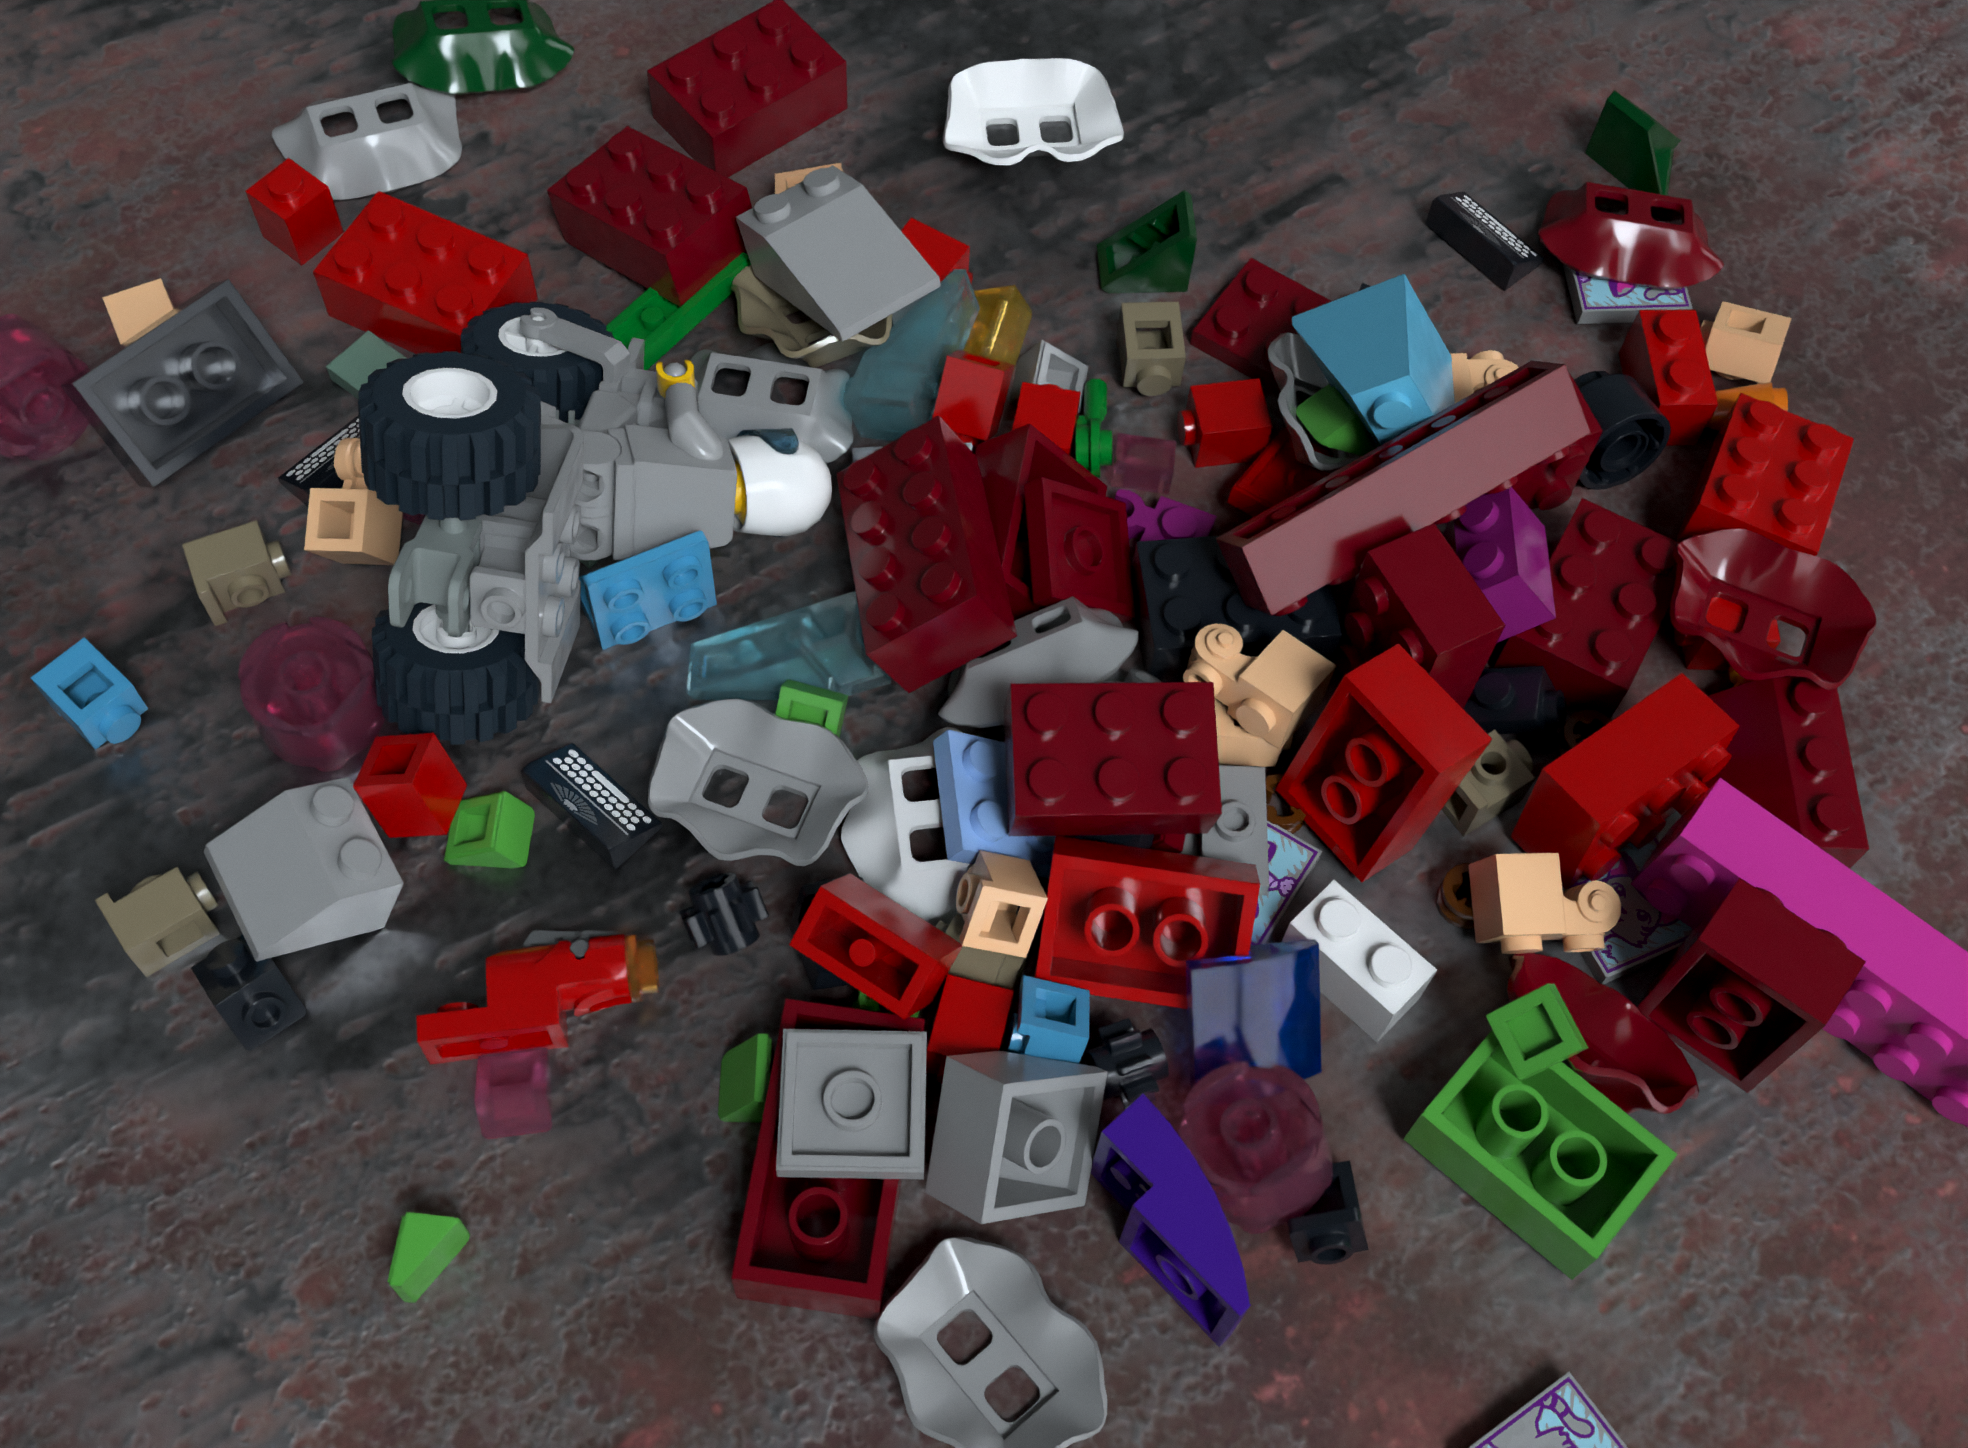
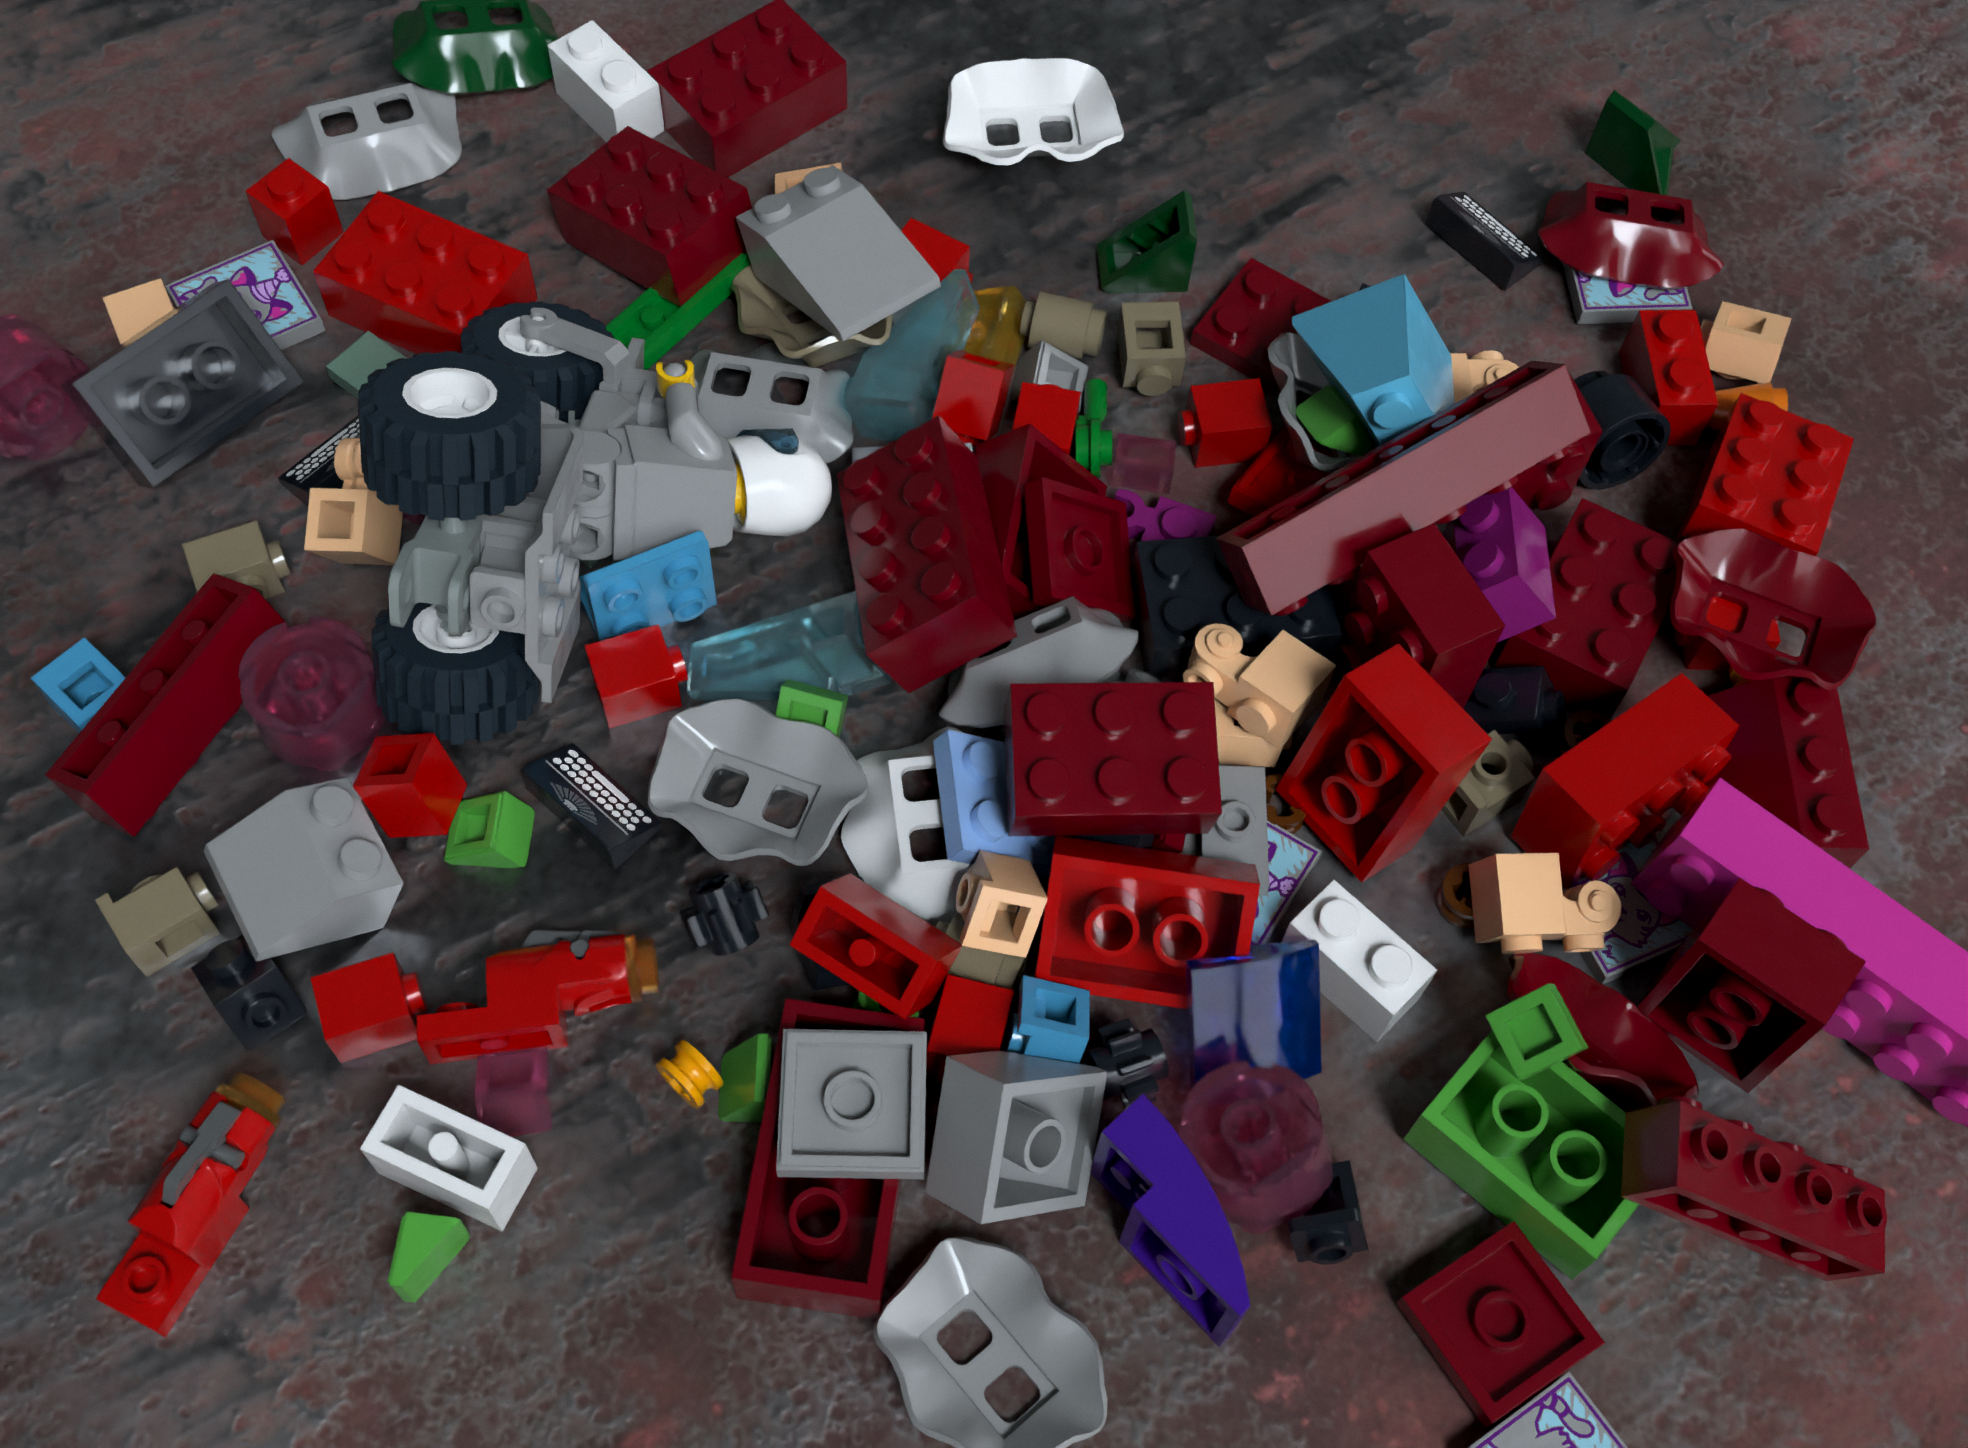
none -> dark red brick [45,573,297,837]
none -> red plate [96,1072,286,1338]
none -> tile [165,240,326,350]
none -> red brick [310,952,428,1063]
none -> white brick [360,1085,538,1232]
none -> white brick [547,20,665,142]
none -> red brick [584,624,689,729]
none -> light orange bush [655,1040,724,1109]
none -> dark tan brick [1020,291,1107,360]
none -> dark red plate [1396,1221,1605,1428]
none -> dark red brick [1621,1096,1887,1281]

